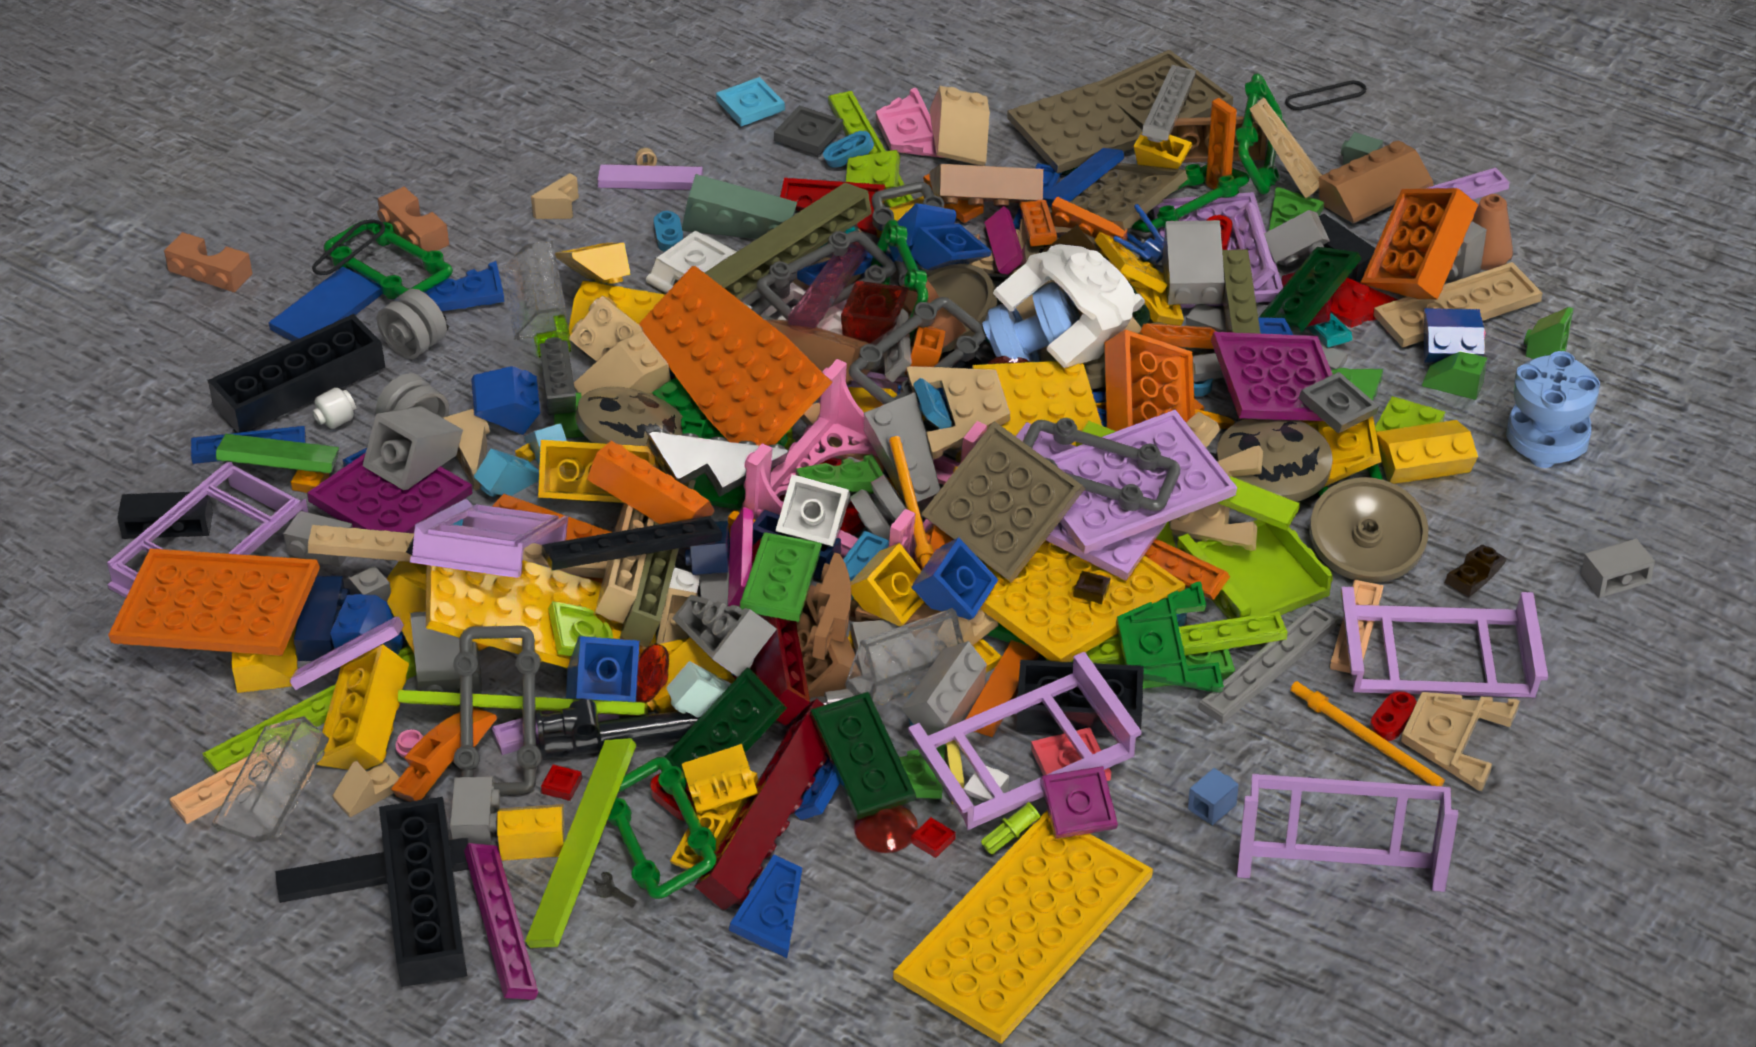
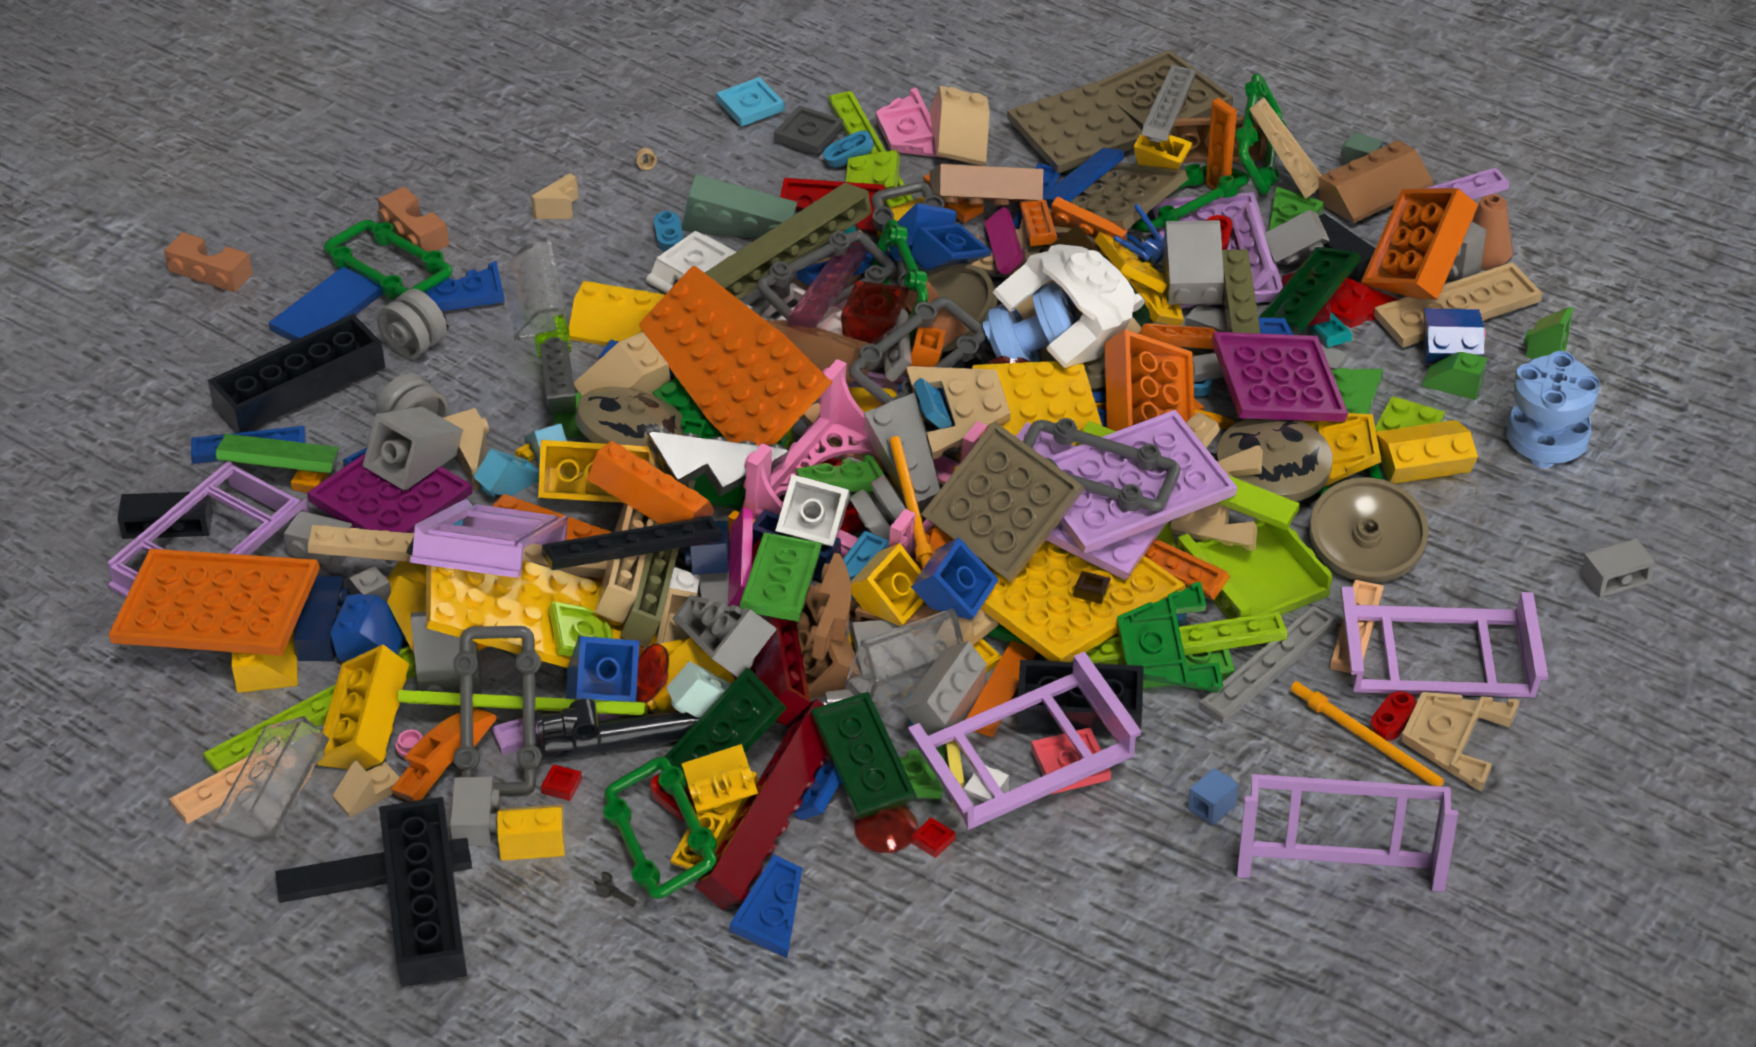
lavender tile [290,616,404,690] -> none
black piece [312,219,385,275] -> none
white head [312,388,356,429] -> none
magenta tile [464,843,539,1000] -> none
blue slope [471,366,541,435] -> none
lime tile [525,738,636,948] -> none
yellow slope [555,242,631,284] -> none
tan bracket [568,296,643,362] -> none
lavender tile [598,165,703,190] -> none
yellow plate [893,810,1153,1044] -> none
lime axle [981,802,1041,855] -> none
magenta tile [1040,766,1118,839] -> none
black piece [1285,80,1367,111] -> none
dark grey plate [1298,372,1379,434] -> none
dark brown slope [1445,544,1507,597] -> none

